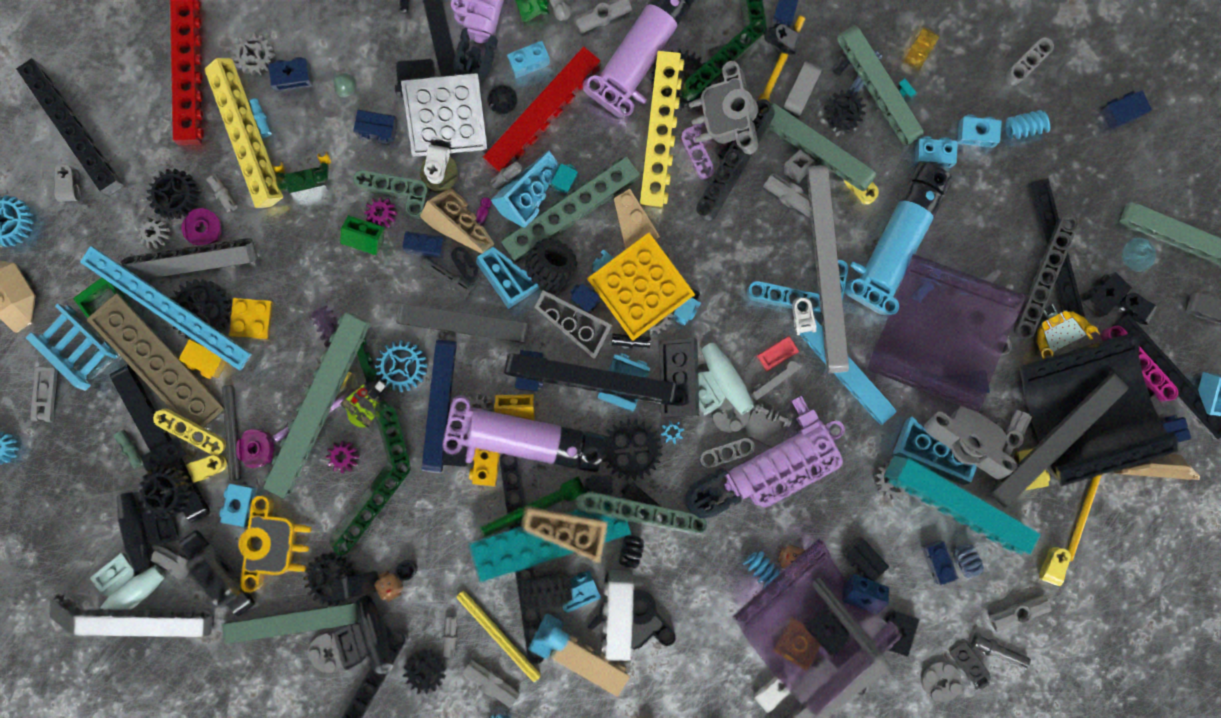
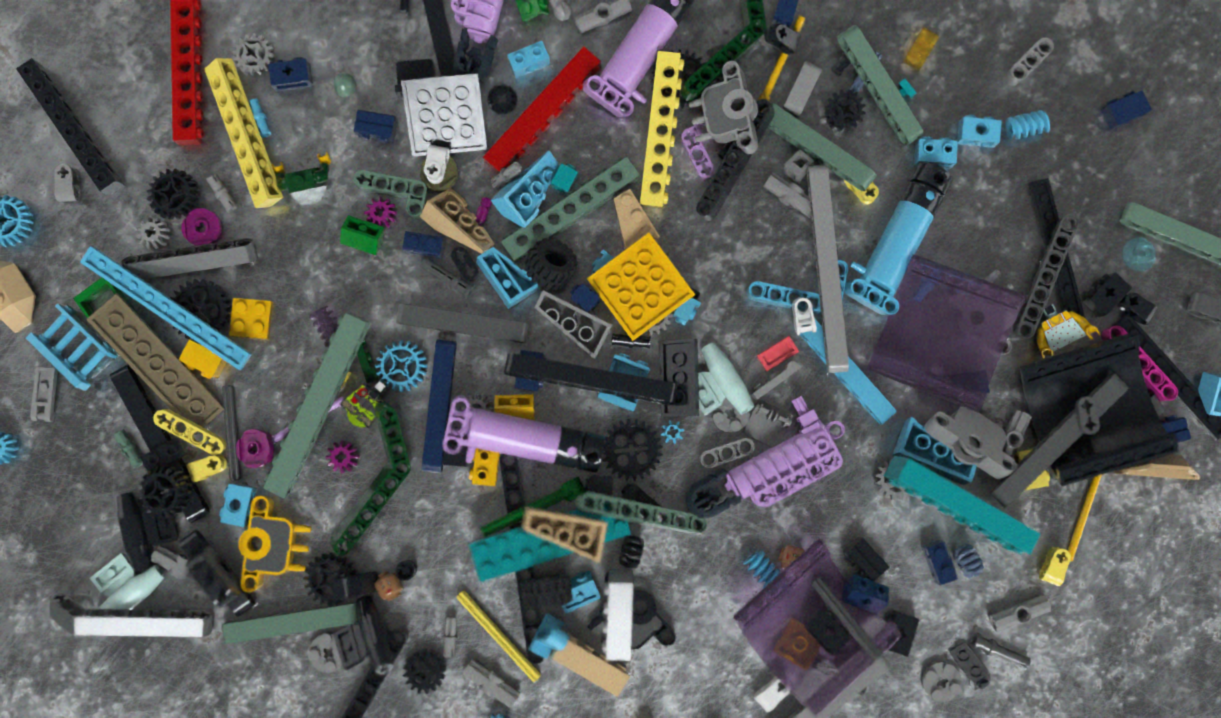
none -> dark grey beam [1075,397,1100,434]

